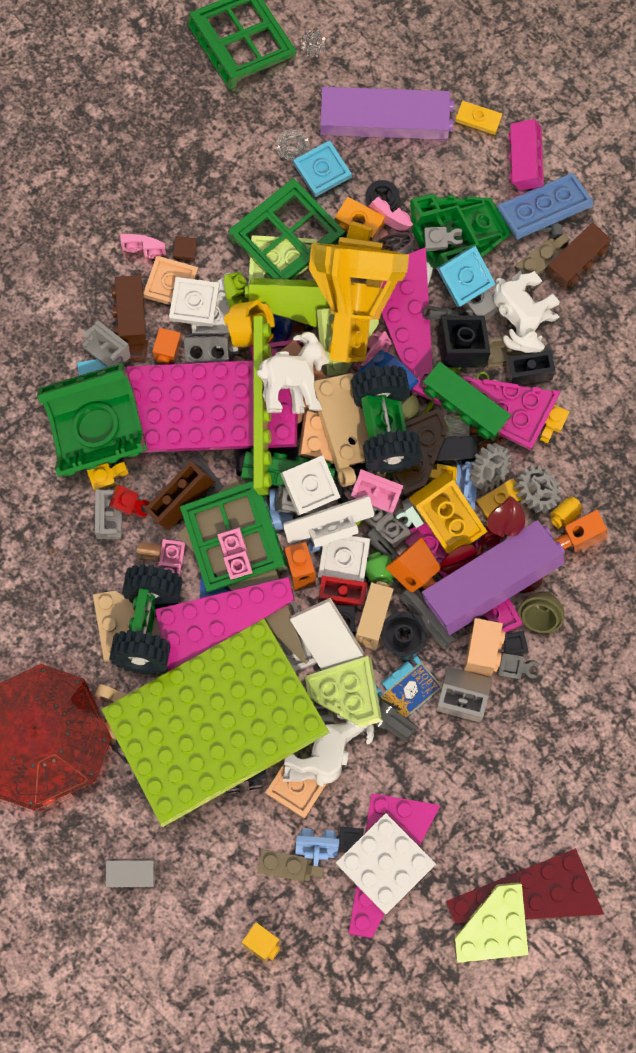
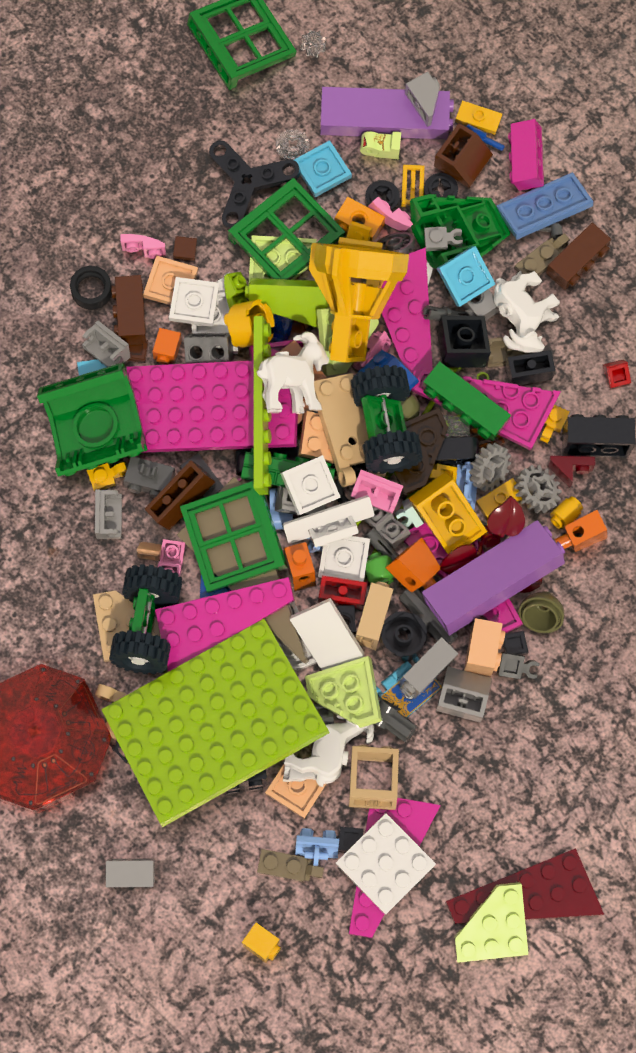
red plate [109,485,150,518] -> none
bright pink slope [217,527,253,580] -> none
none -> black tyre [70,265,112,310]
none -> dark grey brick [124,457,175,498]
none -> black piece [209,141,300,230]
none -> tan window [349,745,399,810]
none -> yellowish green leg [360,132,401,159]
none -> light grey window [398,637,459,699]
none -> yellow tile [401,165,424,207]
none -> light grey slope [405,72,440,127]
none -> black gear [424,173,458,198]
none -> reddish brown slope [434,123,493,188]
none -> blue axle [466,124,505,151]
none -> dark red slope [548,456,595,488]
none -> black brick [562,414,636,458]
none -> red slope [603,360,631,388]

